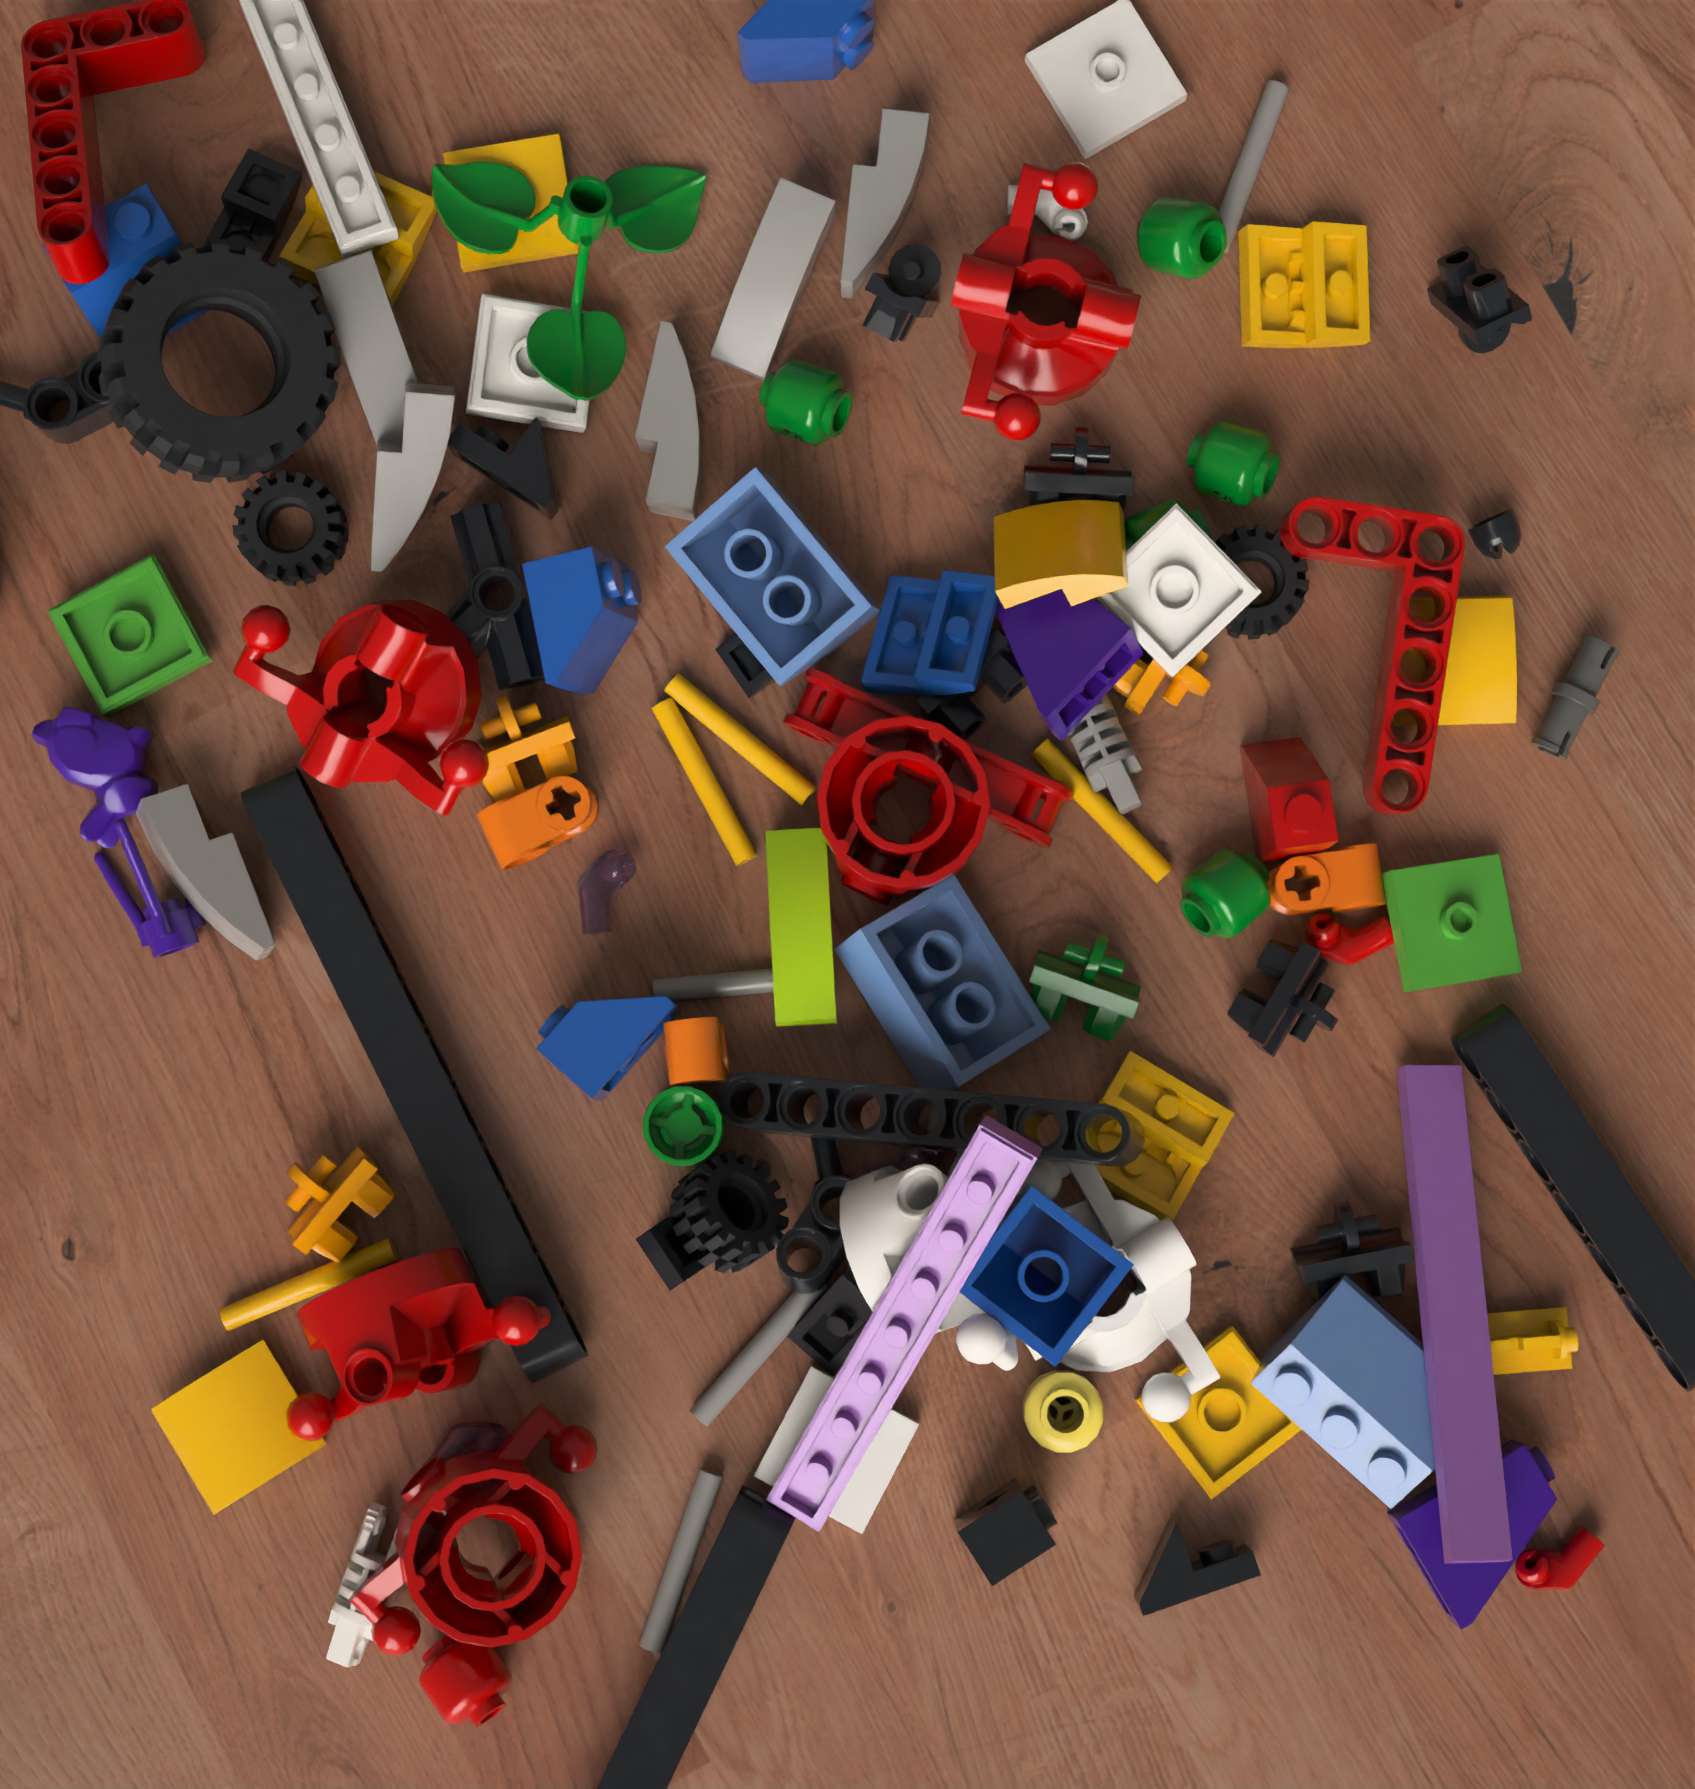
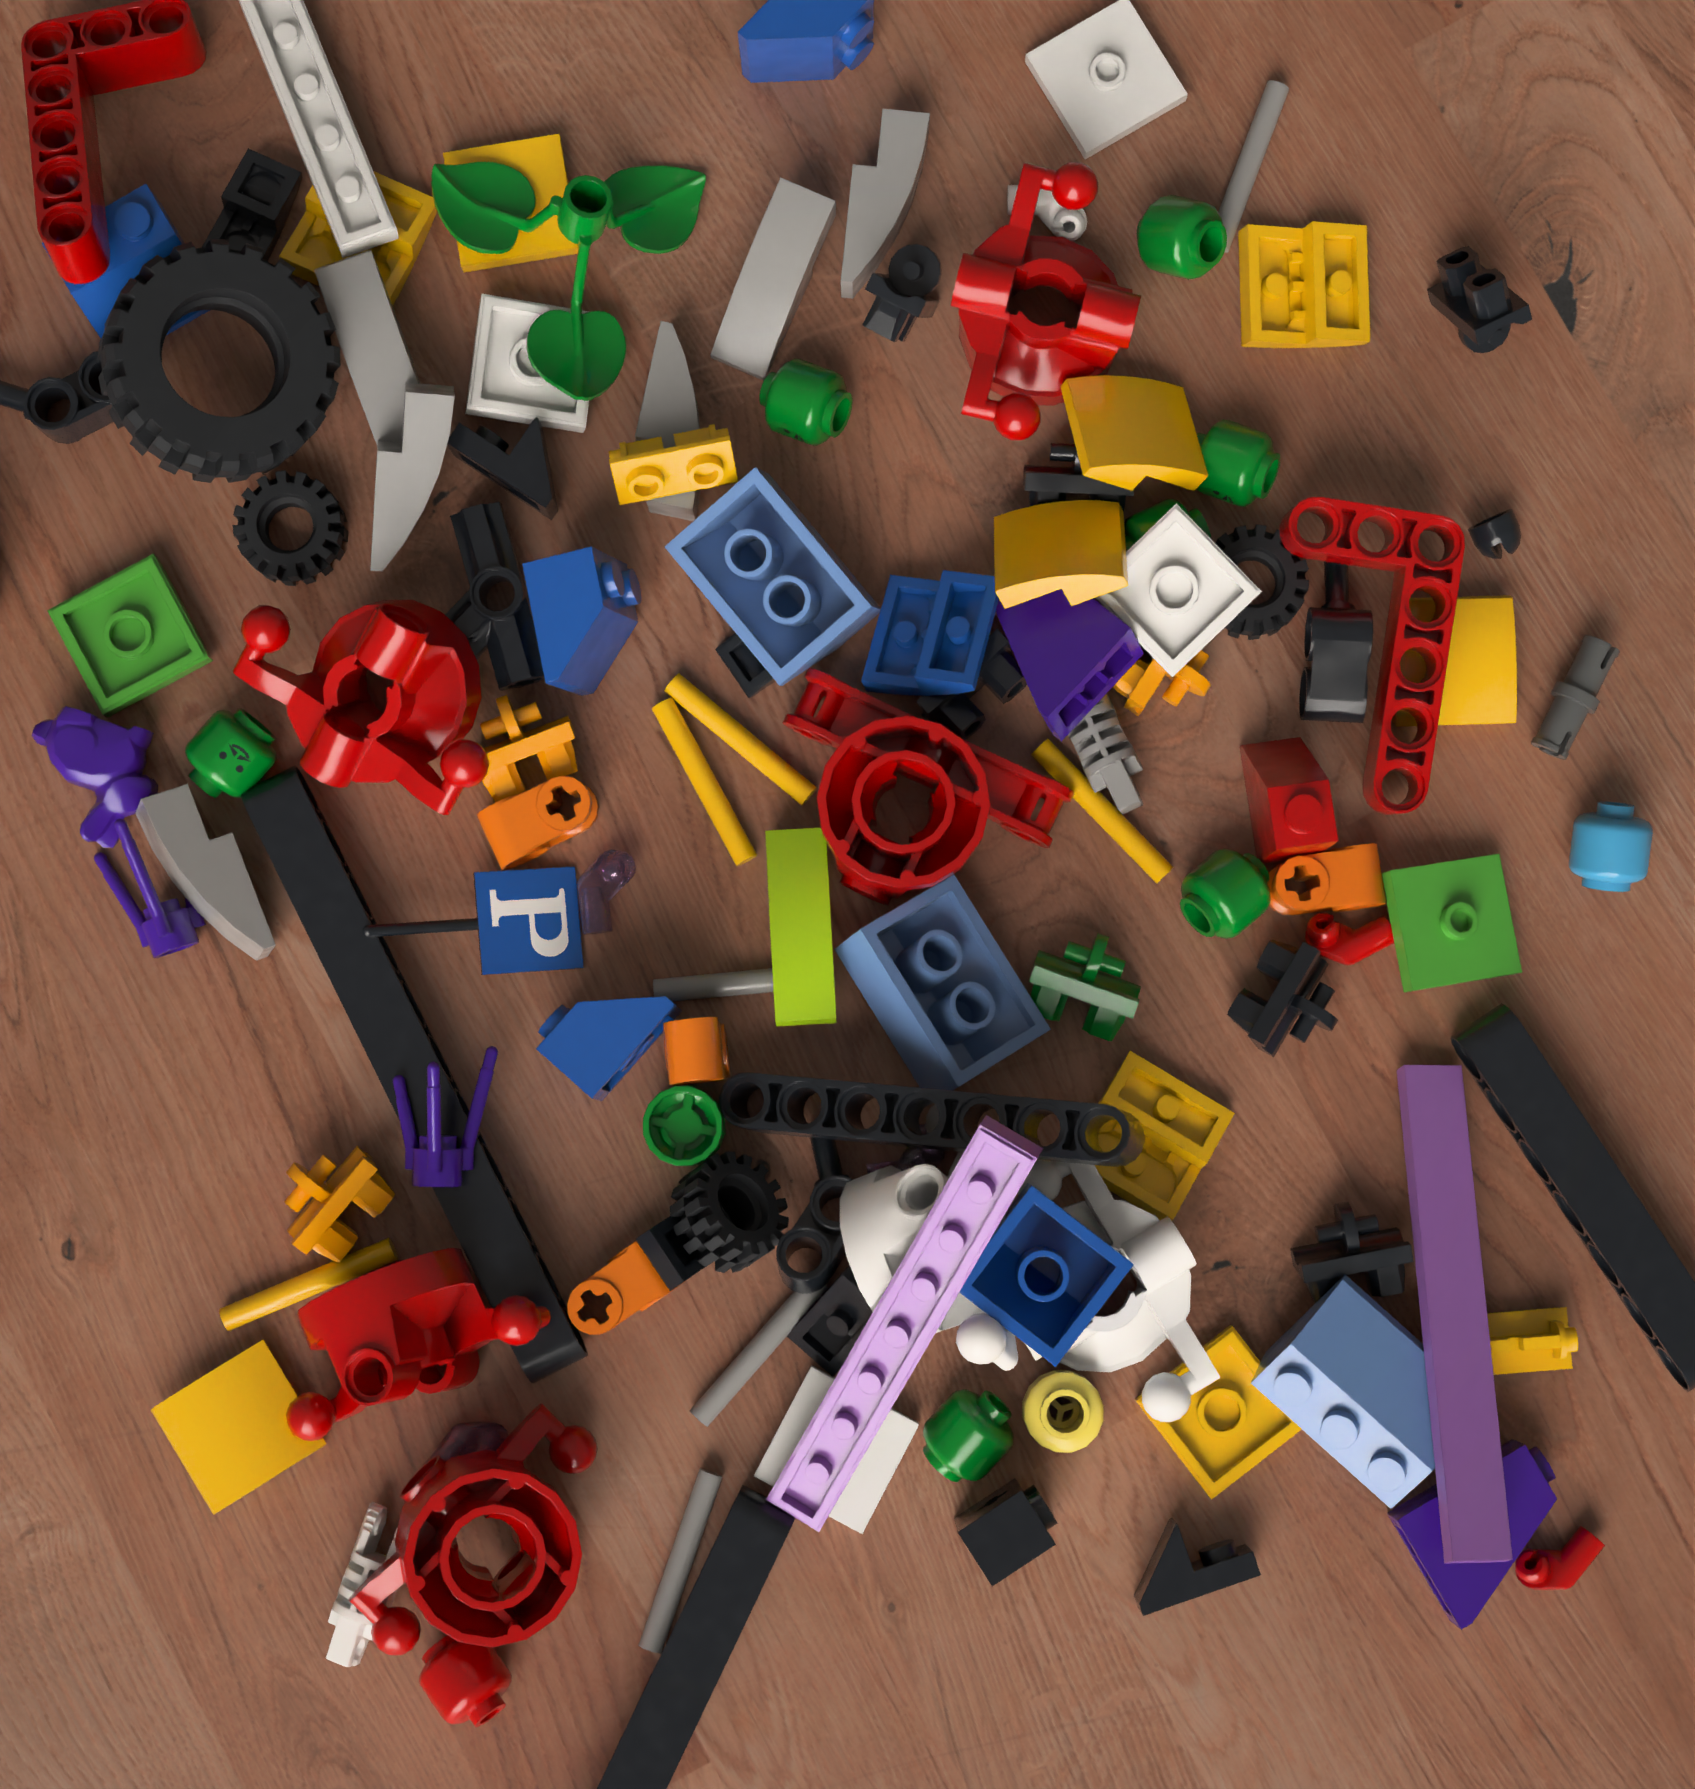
none -> green head [185,707,276,799]
none -> blue piece [362,867,583,975]
none -> dark purple plant [393,1046,498,1187]
none -> orange piece [567,1241,687,1335]
none -> yellow hinge [608,424,738,505]
none -> green head [923,1389,1014,1482]
none -> yellow slope [1060,375,1208,491]
none -> black beam [1299,561,1373,723]
none -> dark azure head [1569,801,1653,892]

